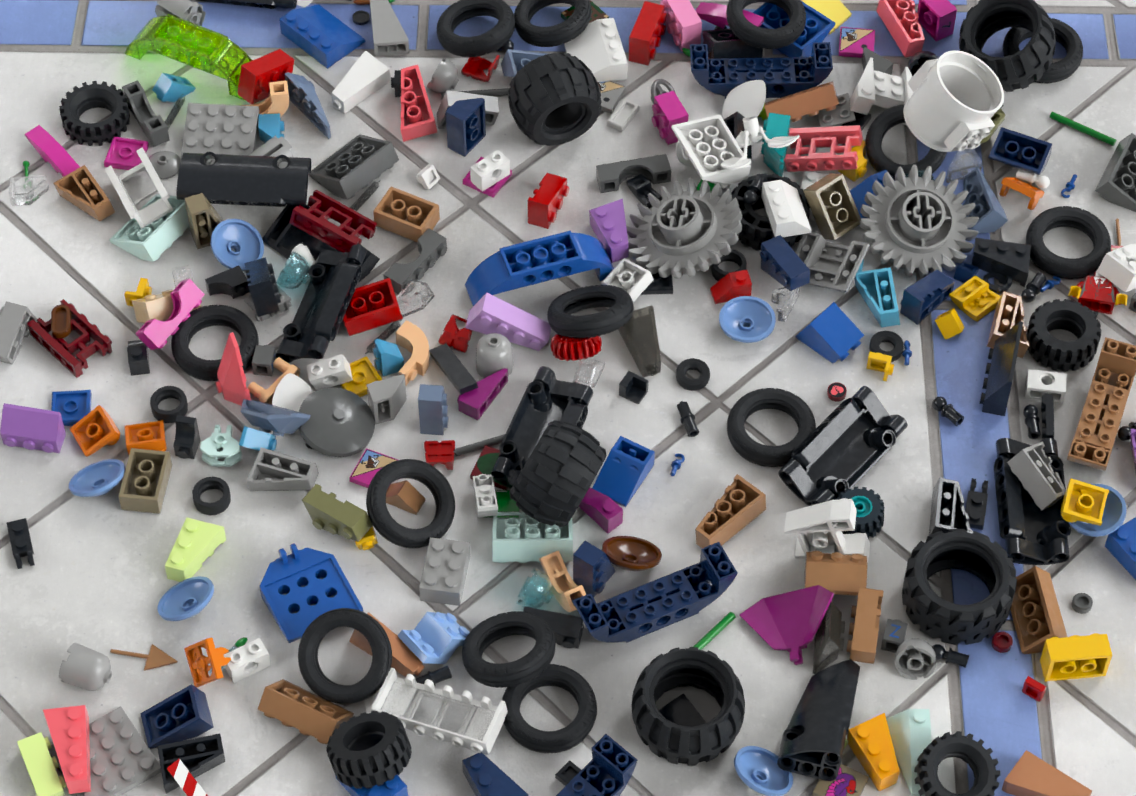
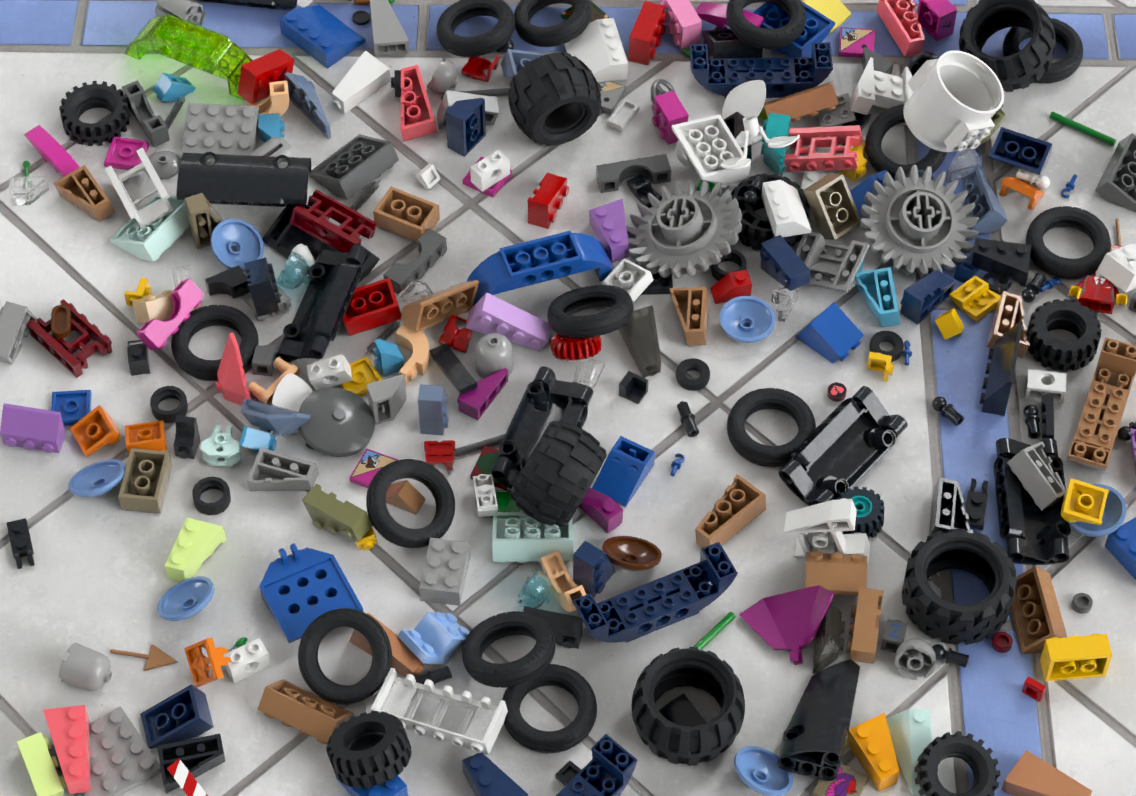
none -> medium nougat slope [401,280,479,333]
none -> medium nougat wedge [669,287,709,346]

